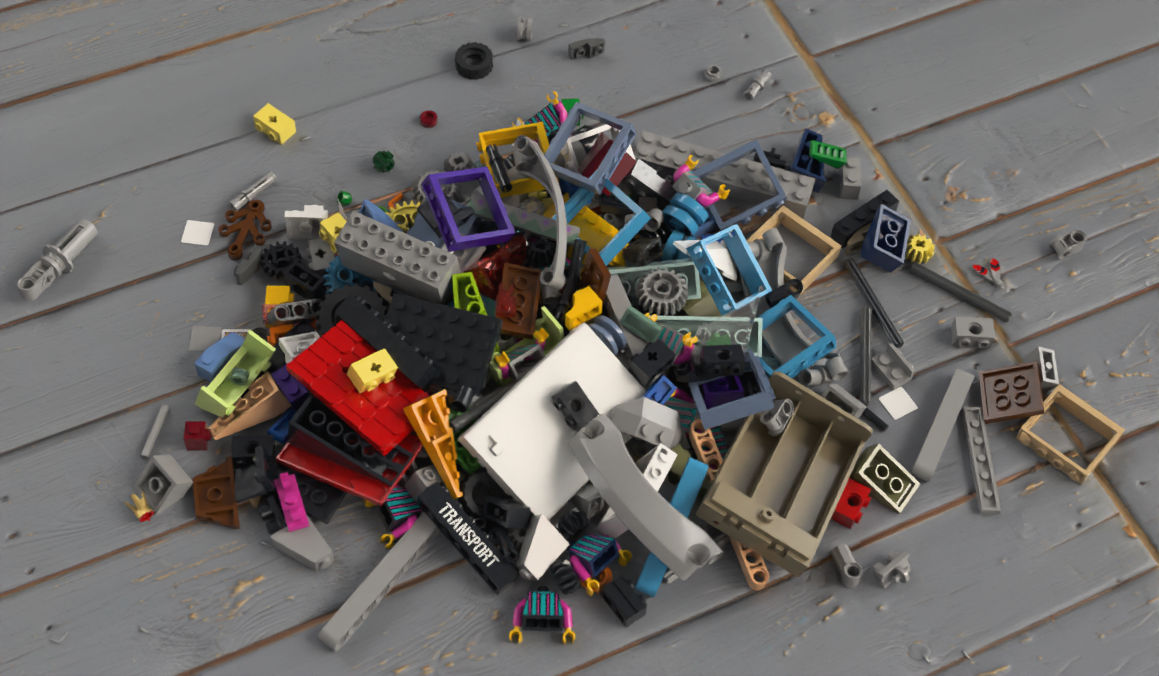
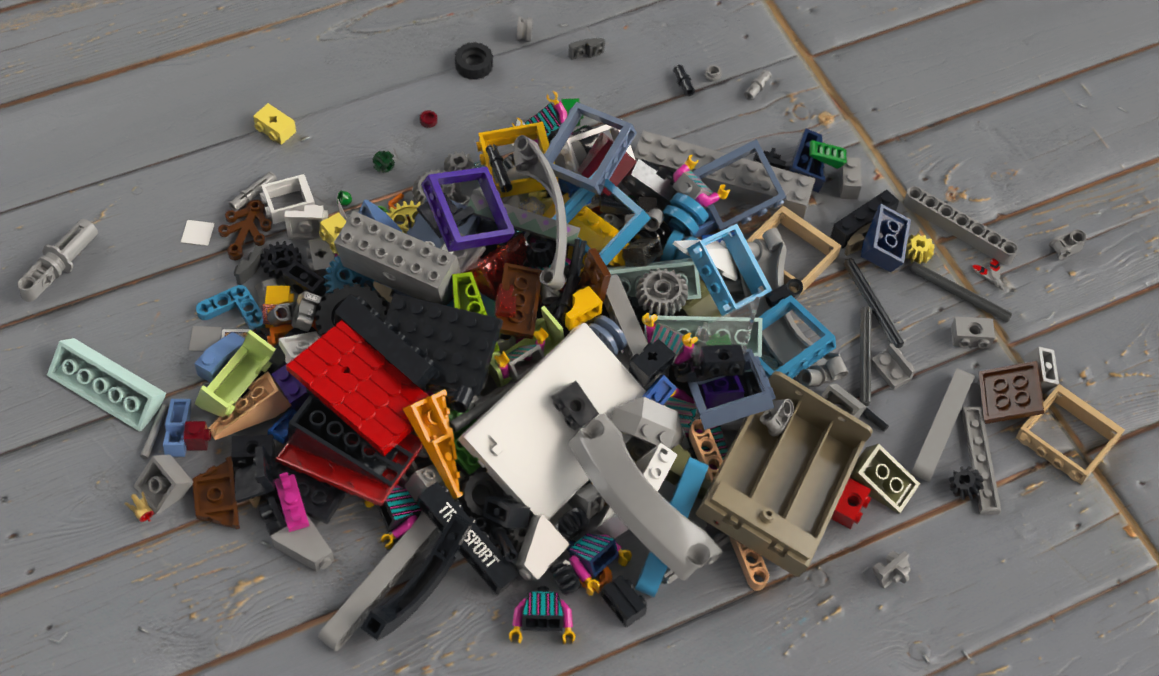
sand green bush [229,368,249,386] -> none
light yellow brick [347,348,398,393] -> none
sand green tile [620,306,662,343] -> none
light grey piece [830,544,863,588] -> none
white sticker [879,387,918,420] -> none
none -> light aqua slope [47,338,166,431]
none -> medium blue slope [163,399,191,457]
none -> dark azure beam [196,285,265,332]
none -> light grey piece [255,278,278,298]
none -> white window [260,174,315,224]
none -> dark grey leg [292,291,321,332]
none -> black arch [361,513,473,641]
none -> black pin [673,64,695,96]
none -> light grey beam [904,186,1018,265]
none -> black gear [949,466,984,501]

